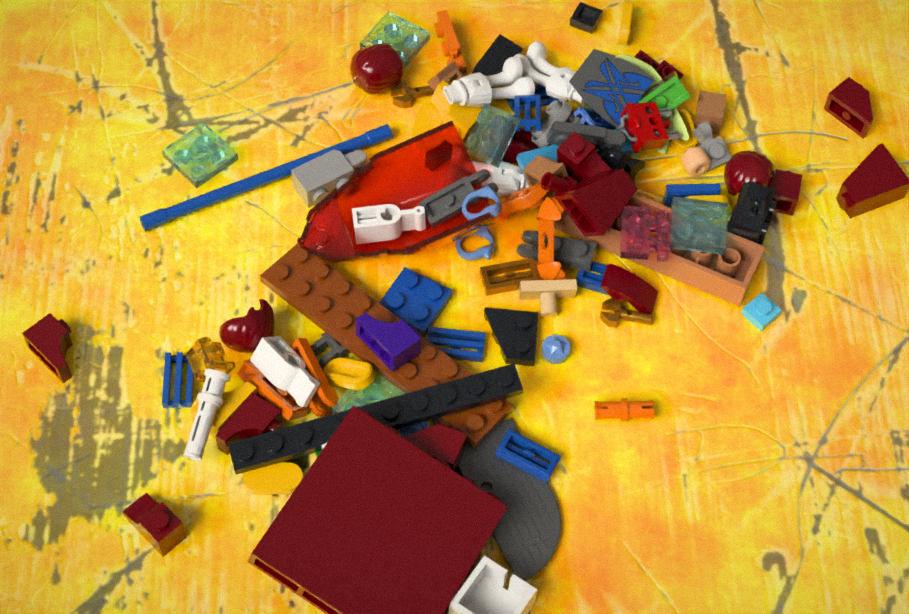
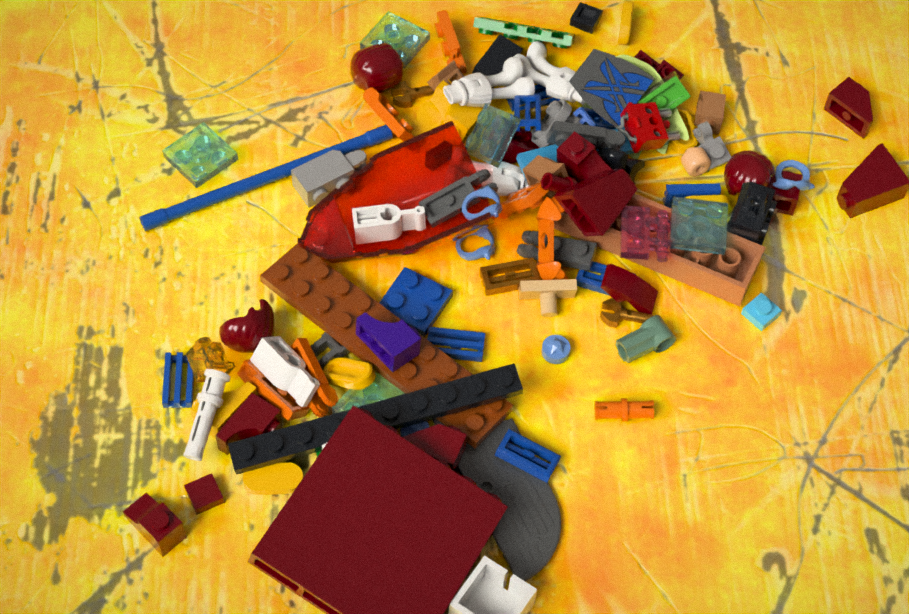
dark red arch [22,313,73,383] -> none
black wing [484,307,538,366] -> none
none -> dark red tile [184,473,225,515]
none -> orange hinge [363,87,418,147]
none -> wing [473,16,575,49]
none -> sand green piece [615,315,676,363]
none -> medium blue piece [773,160,815,191]

